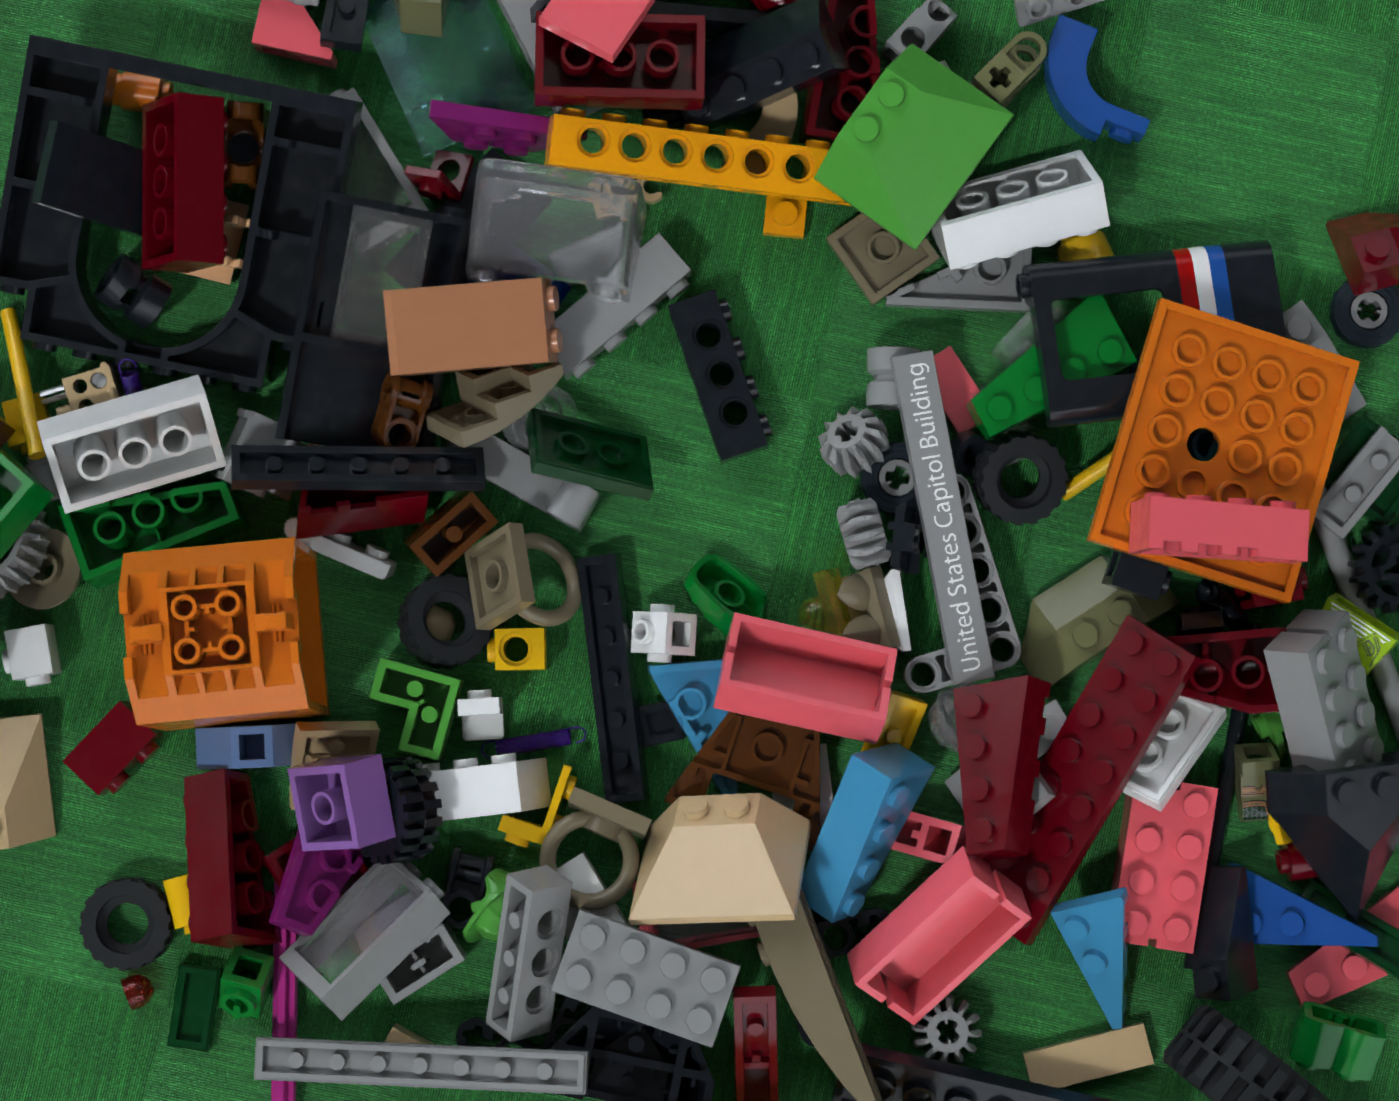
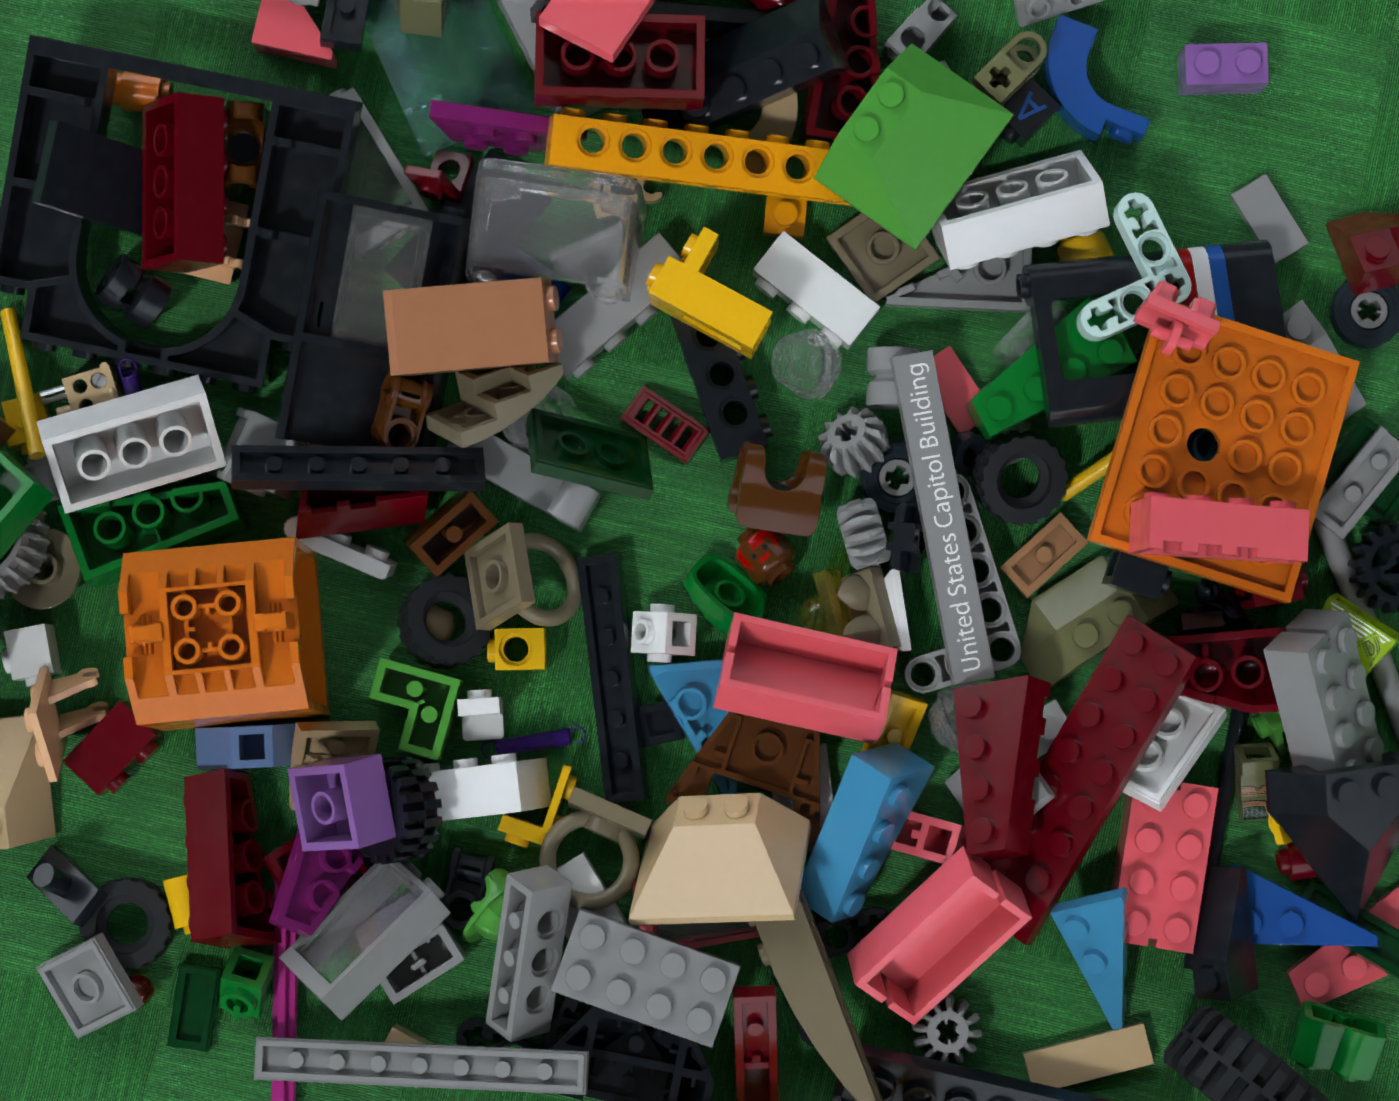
none -> light nougat plate [24,666,110,782]
none -> black tile [26,844,108,928]
none -> light grey tile [36,932,144,1039]
none -> dark red slope [620,385,710,466]
none -> yellow brick [645,227,773,359]
none -> reddish brown piece [727,441,827,536]
none -> reddish brown head [735,528,796,586]
none -> white brick [752,231,880,350]
none -> clear piece [771,328,842,400]
none -> medium nougat plate [999,512,1089,598]
none -> black brick [1000,77,1060,148]
none -> light aqua beam [1076,192,1192,342]
none -> coral hips [1133,281,1221,356]
none -> medium lavender brick [1177,42,1269,95]
none -> light grey tile [1229,174,1309,264]

